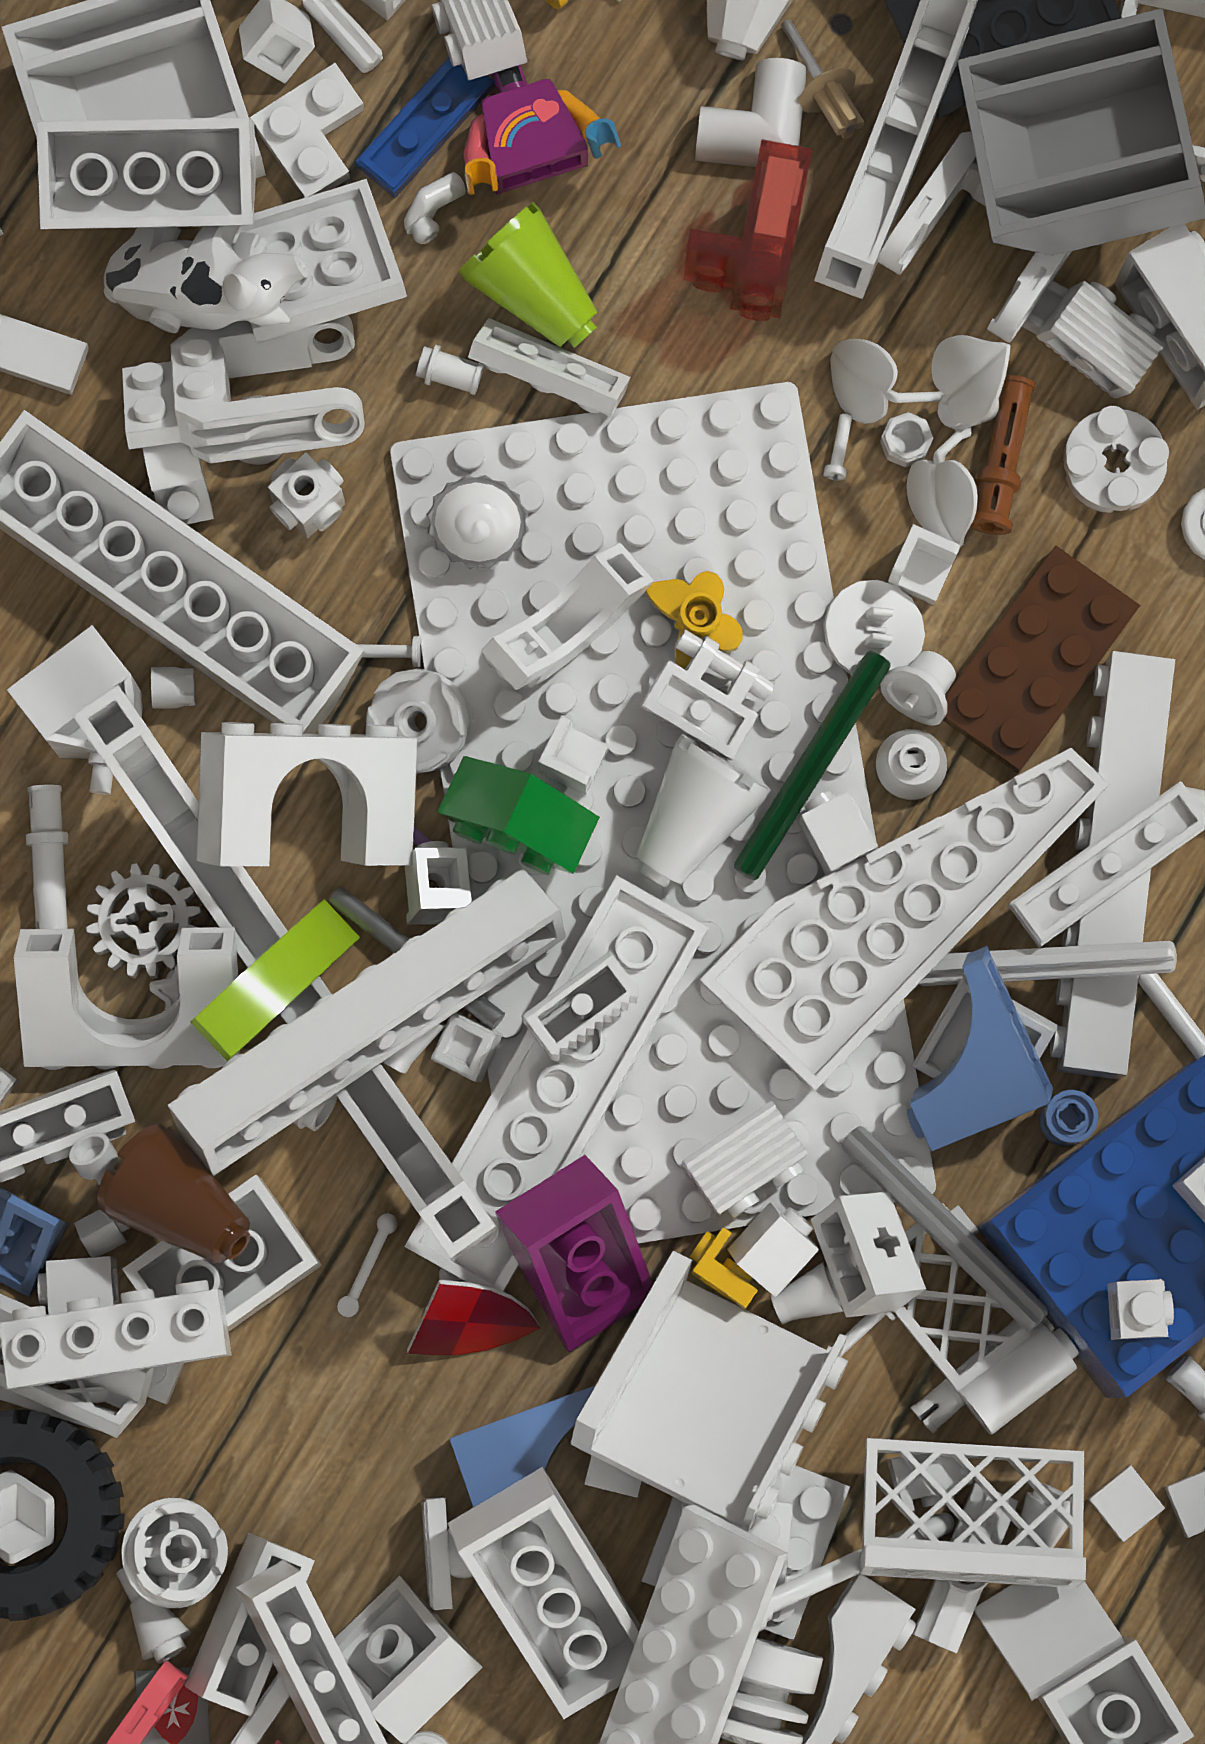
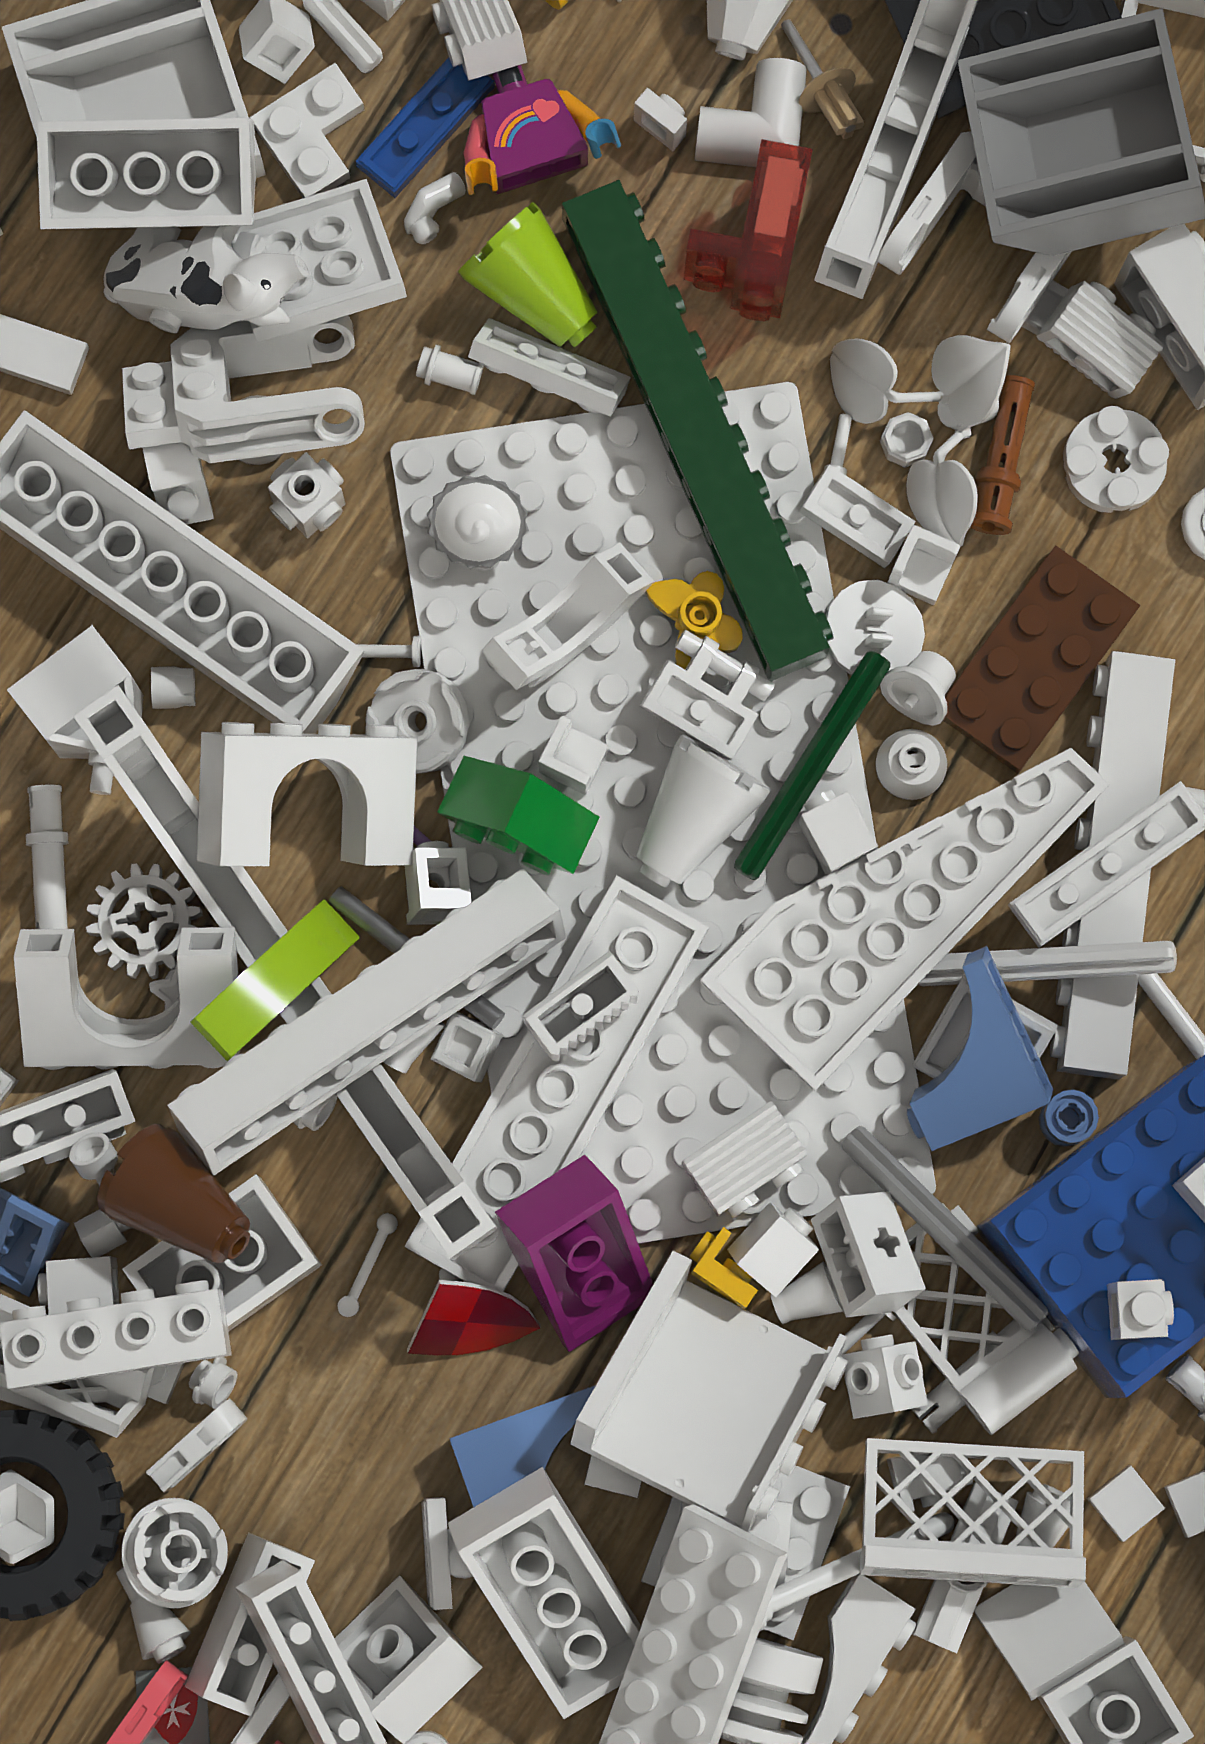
none -> white piece [146,1398,248,1492]
none -> white plate [189,1357,237,1409]
none -> dark green brick [562,180,834,681]
none -> white plate [634,88,687,151]
none -> white plate [798,465,916,568]
none -> white brick [841,1334,928,1419]

